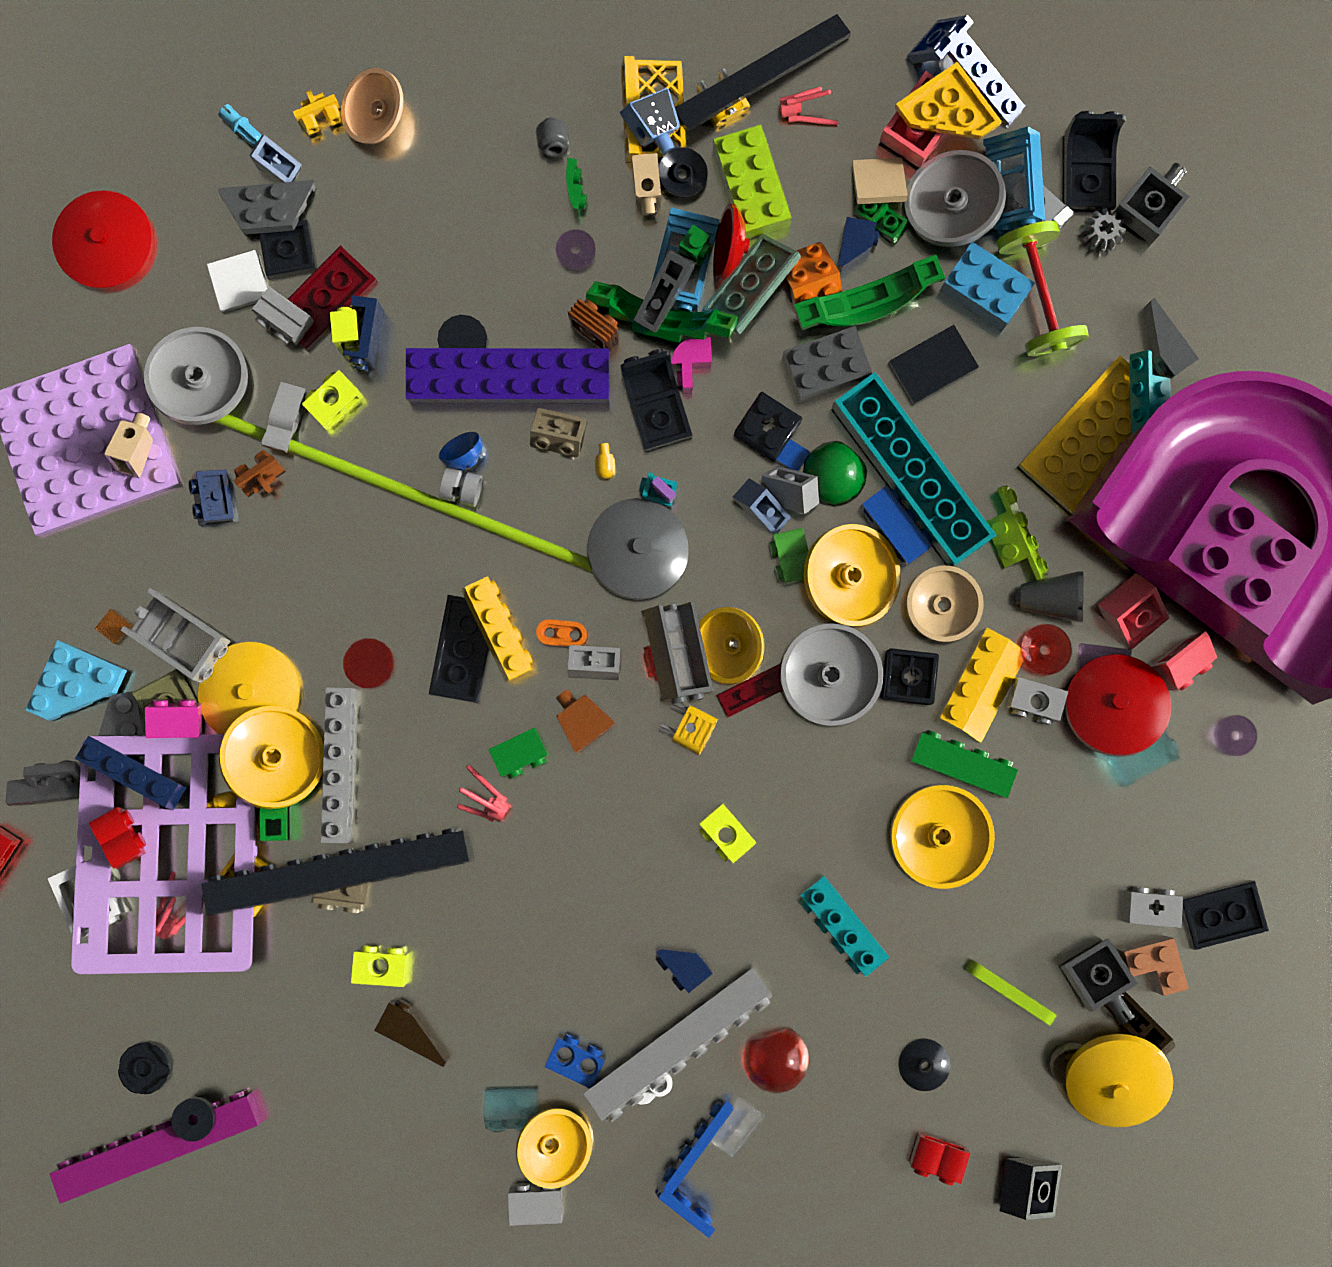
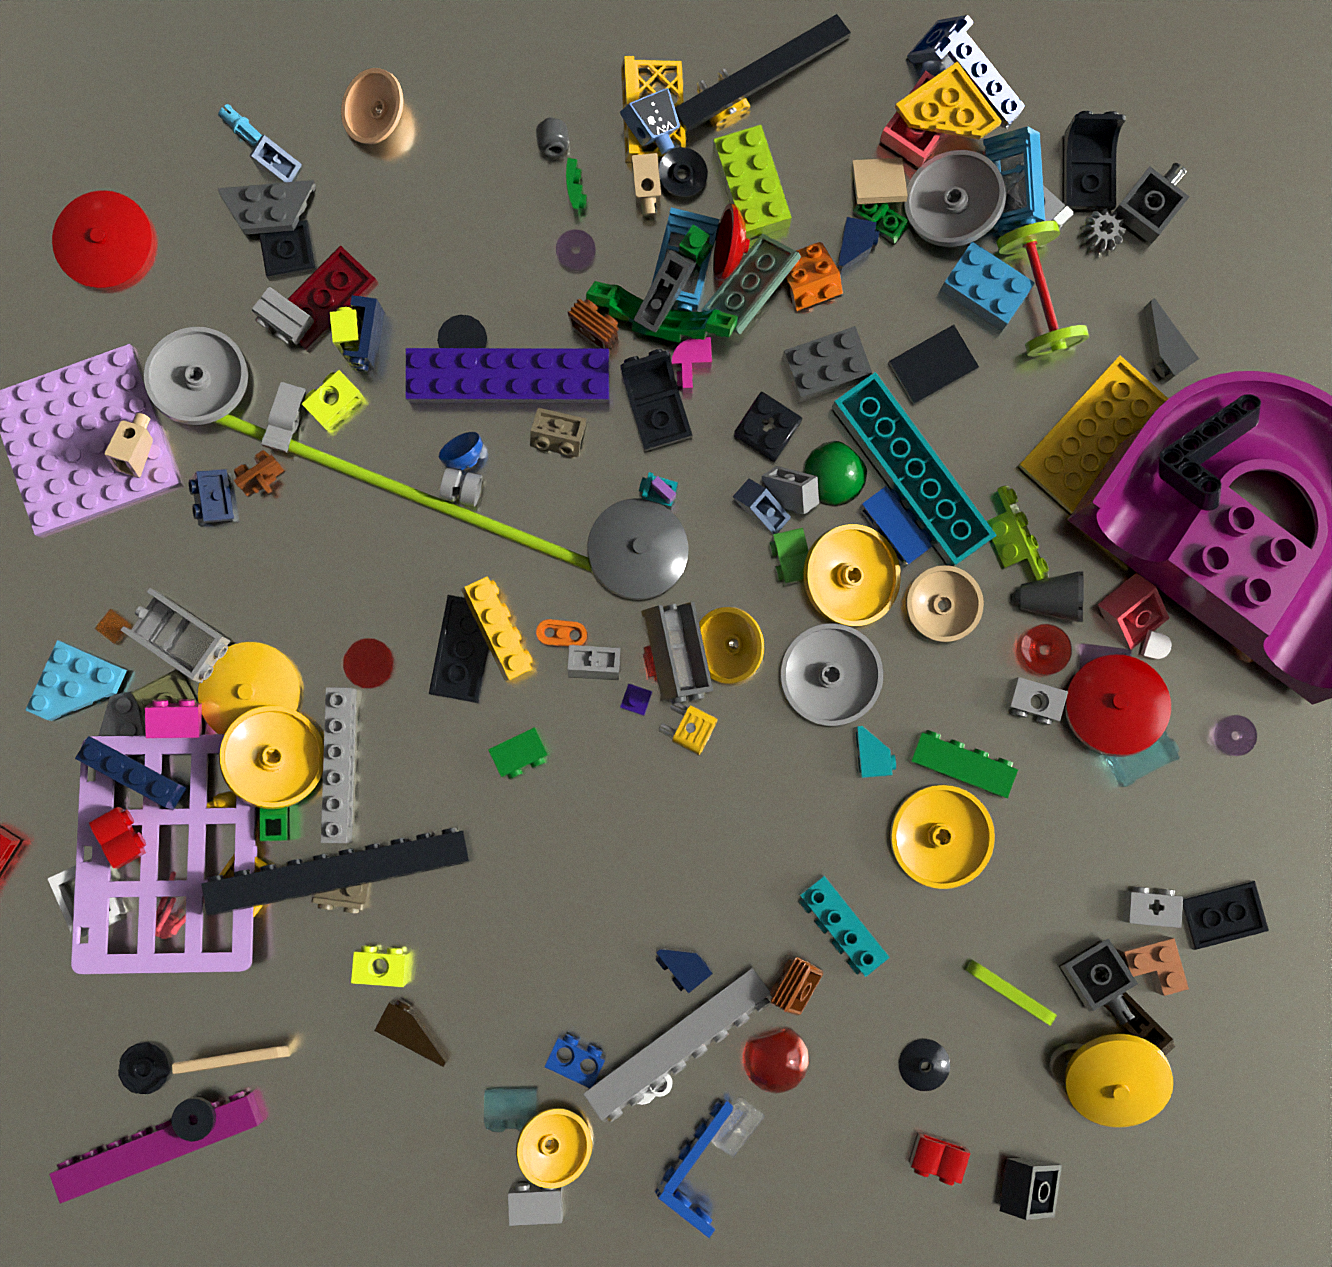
flat silver bracket [5,760,96,806] -> none
white tile [207,250,267,313] -> none
yellow hips [293,90,341,135] -> none
coral plant [457,765,510,823] -> none
dark orange torso [556,689,615,753] -> none
yellow cylinder [594,443,615,479] -> none
neon yellow brick [699,804,756,863] -> none
dark red tile [716,663,783,718] -> none
blue tile [775,439,810,471] -> none
coral plant [780,87,839,126] -> none
green piece [793,255,945,330] -> none
black brick [881,648,939,705] -> none
yellow slope [935,628,1027,743] -> none
teal bracket [1130,350,1171,435] -> none
coral slope [1152,631,1217,691] -> none
none -> tan tile [172,1046,290,1074]
none -> dark purple plate [620,683,652,716]
none -> dark orange brick [770,957,823,1016]
none -> teal slope [855,726,896,778]
none -> white tile [1141,630,1172,659]
none -> black beam [1158,394,1261,511]

